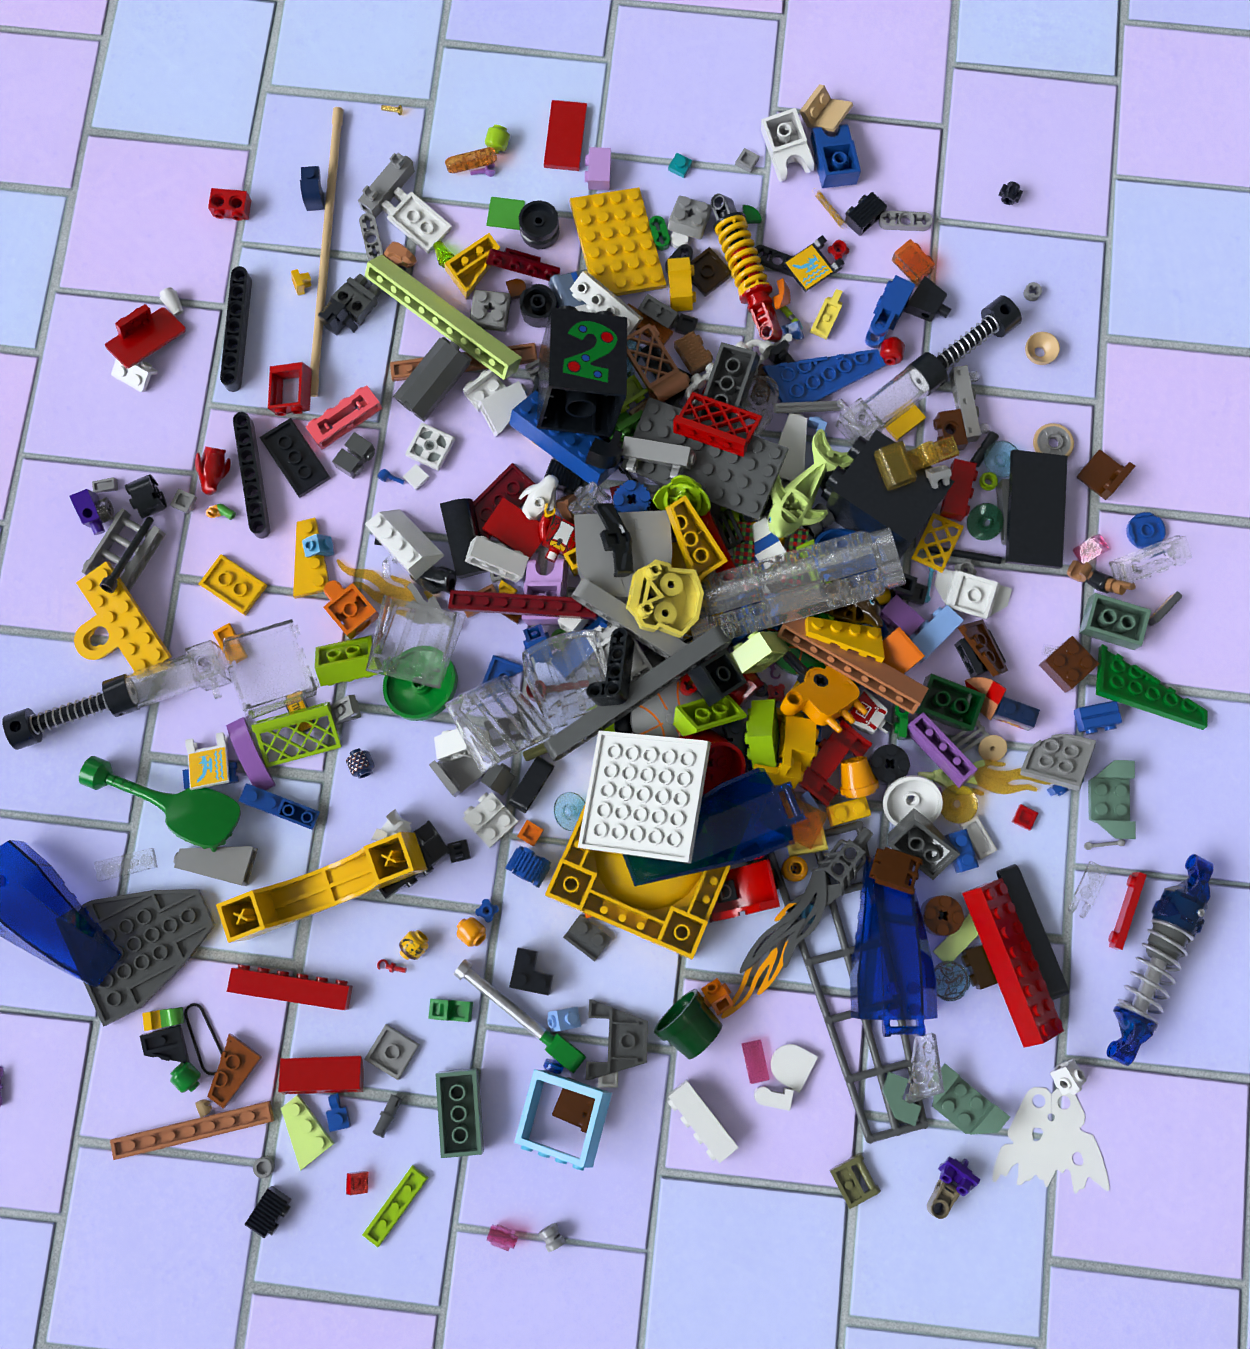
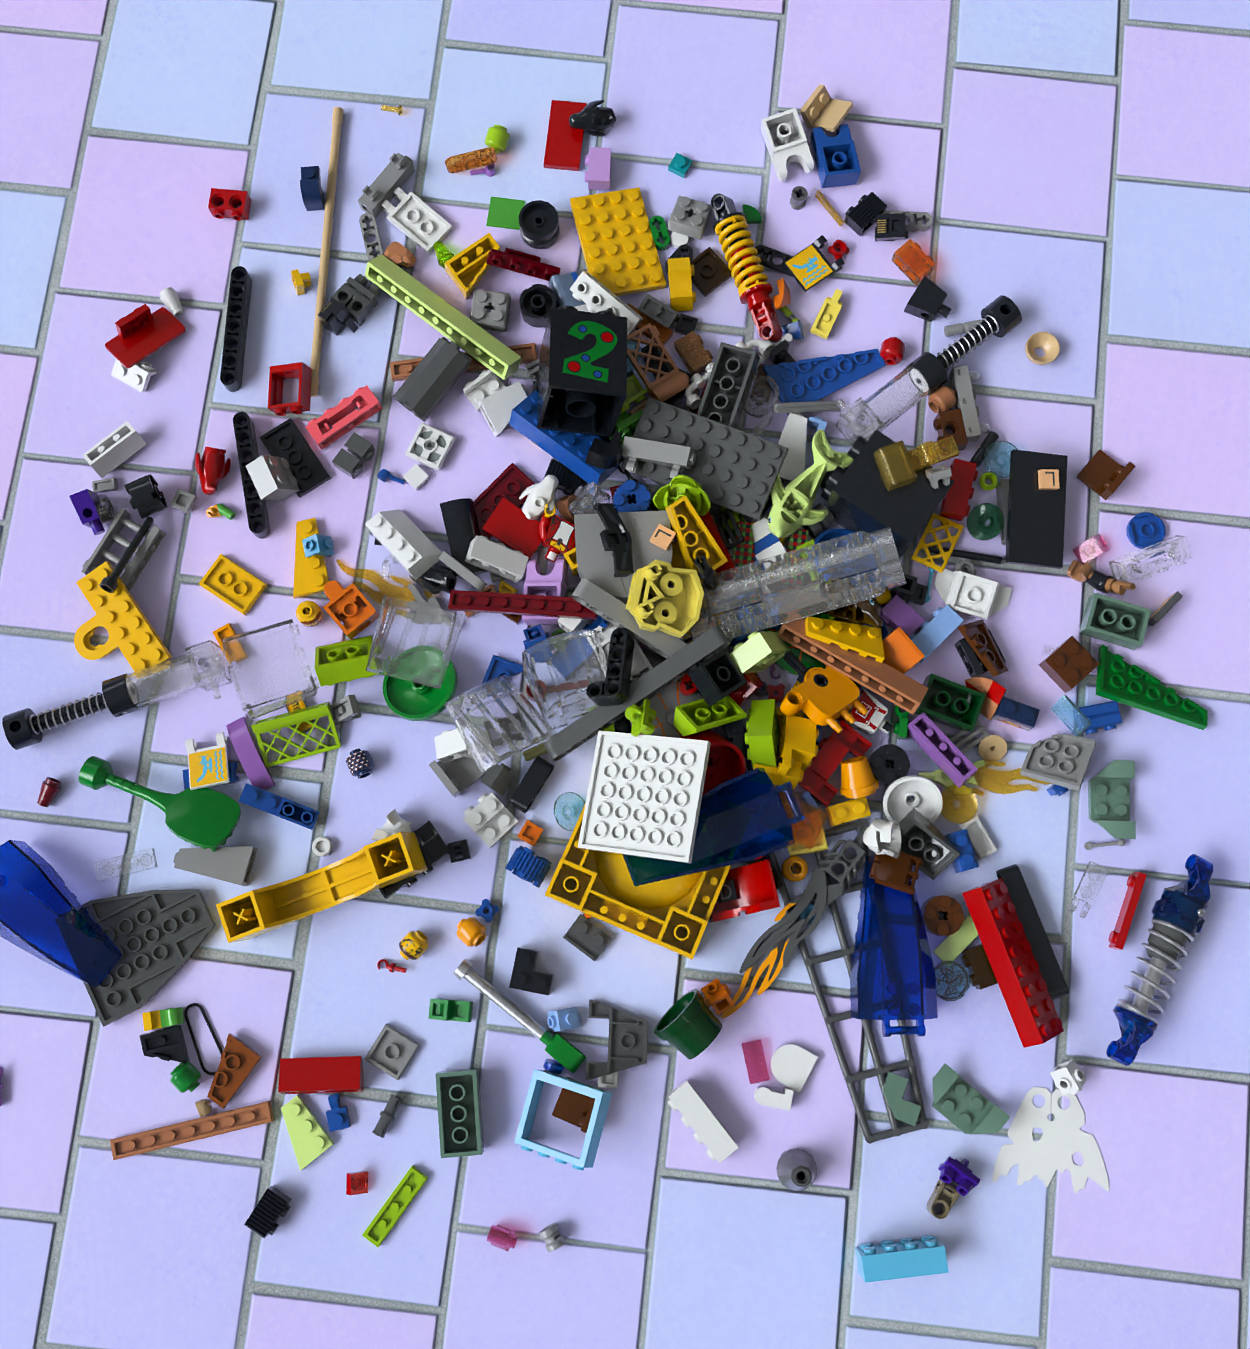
red brick [226,964,353,1011] -> none
light grey tile [253,1156,275,1178] -> none
reddish brown tile [506,279,526,301] -> none
red fence [673,392,762,457] -> none
light grey tile [735,148,760,173] -> none
olive plate [829,1153,881,1209] -> none
blue brick [865,275,916,348] -> none
yellow tile [885,404,926,441] -> none
clear wing [905,1032,944,1104] -> none
black gear [998,181,1023,205] -> none
red tile [1011,804,1038,831] -> none
light grey bush [1023,282,1042,301] -> none
light grey wheel [1033,423,1074,457] -> none
none -> dark red cone [37,777,62,807]
none -> white brick [82,421,147,478]
none -> light grey brick [246,455,299,501]
none -> yellow head [296,601,323,627]
none -> white tile [312,837,333,857]
none -> light grey beam [438,551,487,592]
none -> black animal [569,100,616,136]
none -> lime hips [625,699,656,737]
none -> light nougat tile [650,524,676,551]
none -> black pin [694,556,717,590]
none -> dark grey cone [776,1148,817,1191]
none -> flat silver bush [790,186,808,210]
none -> medium azure brick [855,1235,949,1283]
none -> white helmet [863,818,902,859]
none -> black piece [875,213,908,242]
none -> nougat head [928,386,956,413]
none -> light grey piece [944,319,981,337]
none -> light nougat tile [1038,469,1059,490]
none -> clear light blue tile [1051,695,1092,737]

